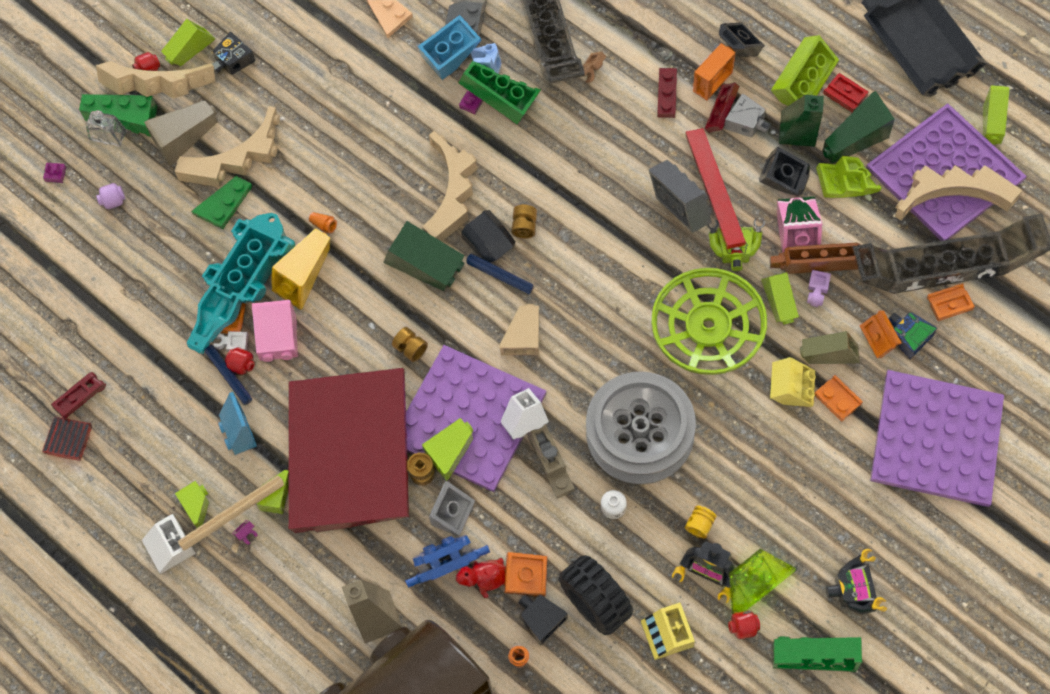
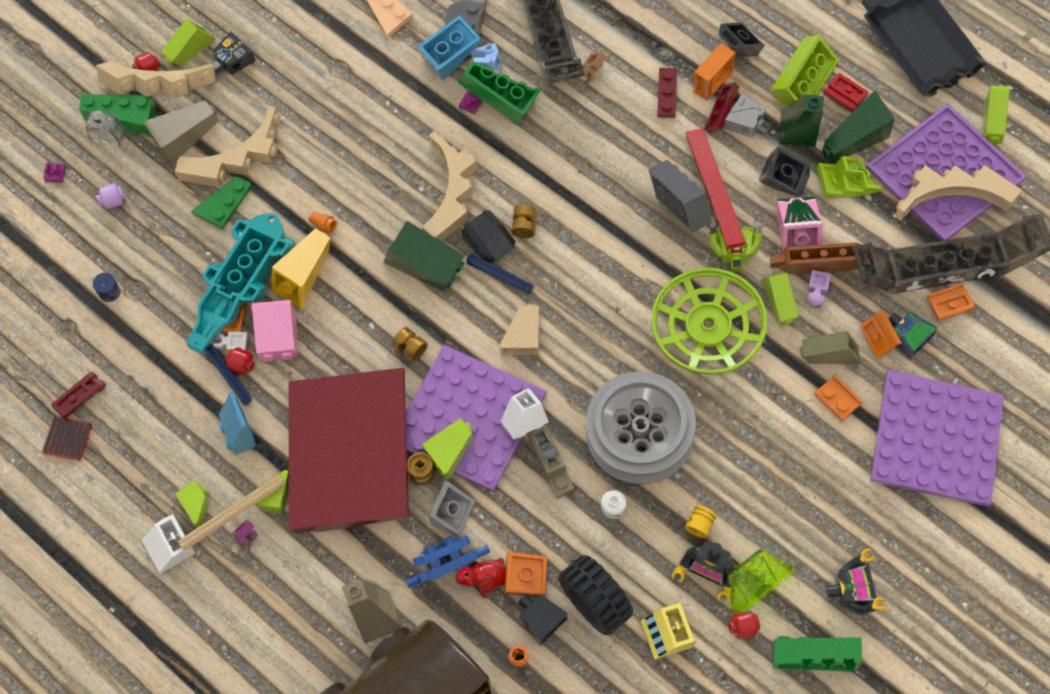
light yellow slope [770,357,816,407] -> none
none -> dark blue piece [93,273,121,302]

